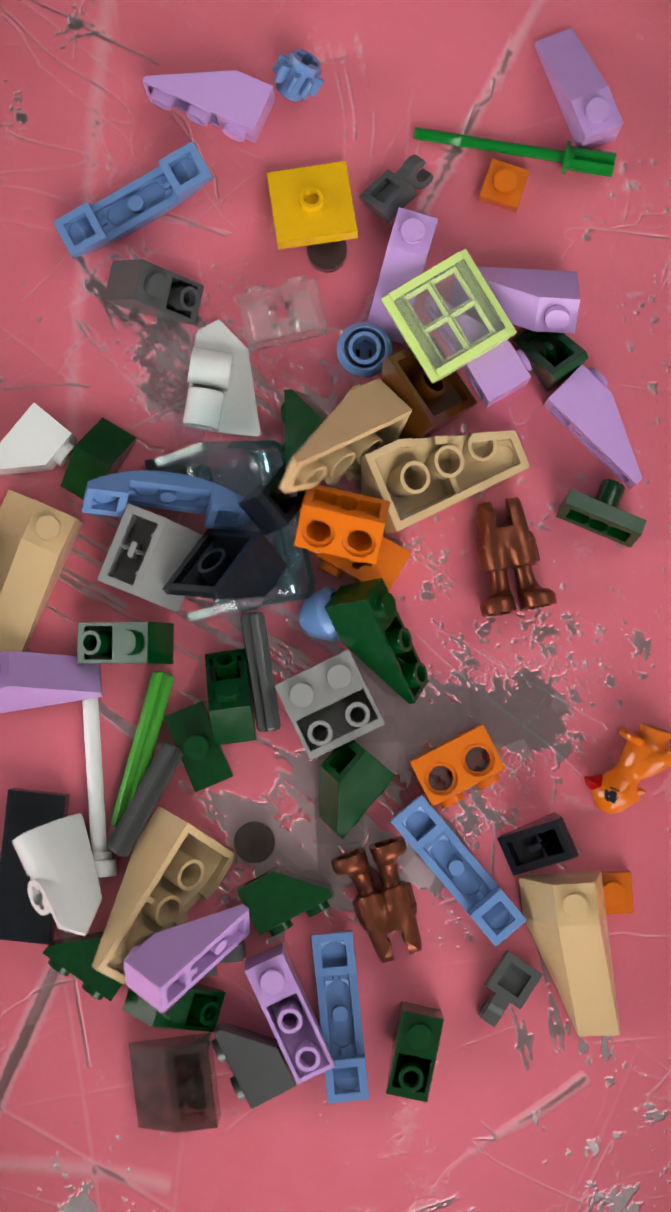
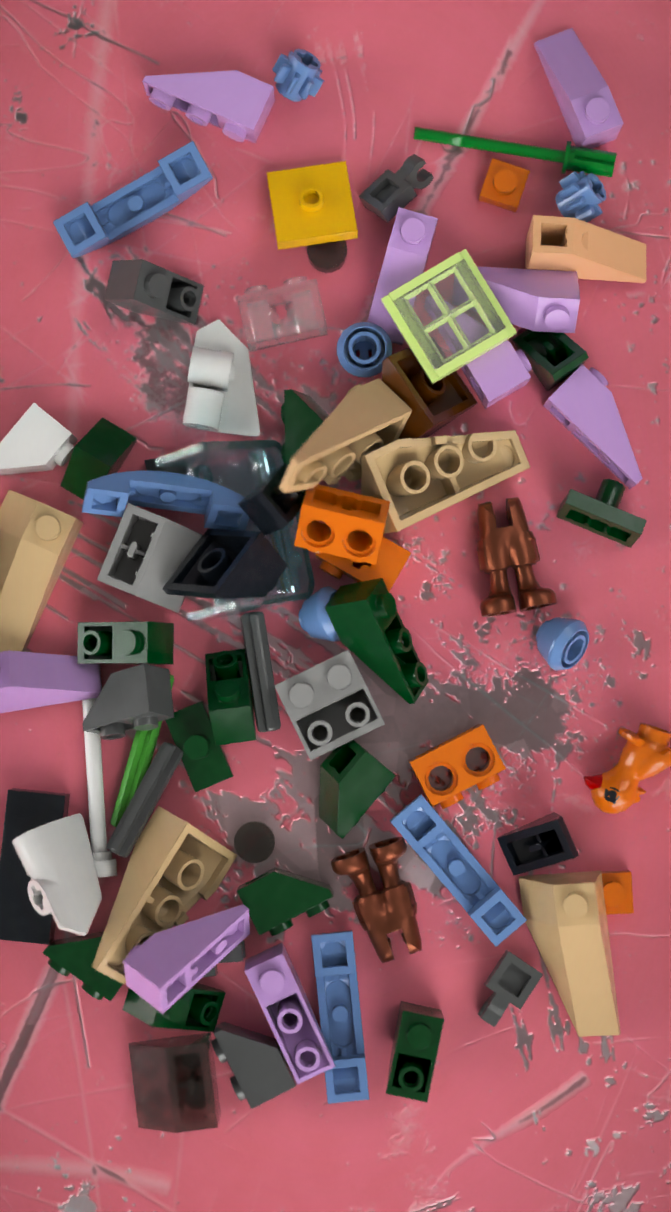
none -> dark grey slope [83,663,174,740]
none -> light nougat slope [525,215,646,283]
none -> medium blue cone [536,617,589,671]
none -> medium blue gear [555,171,606,222]

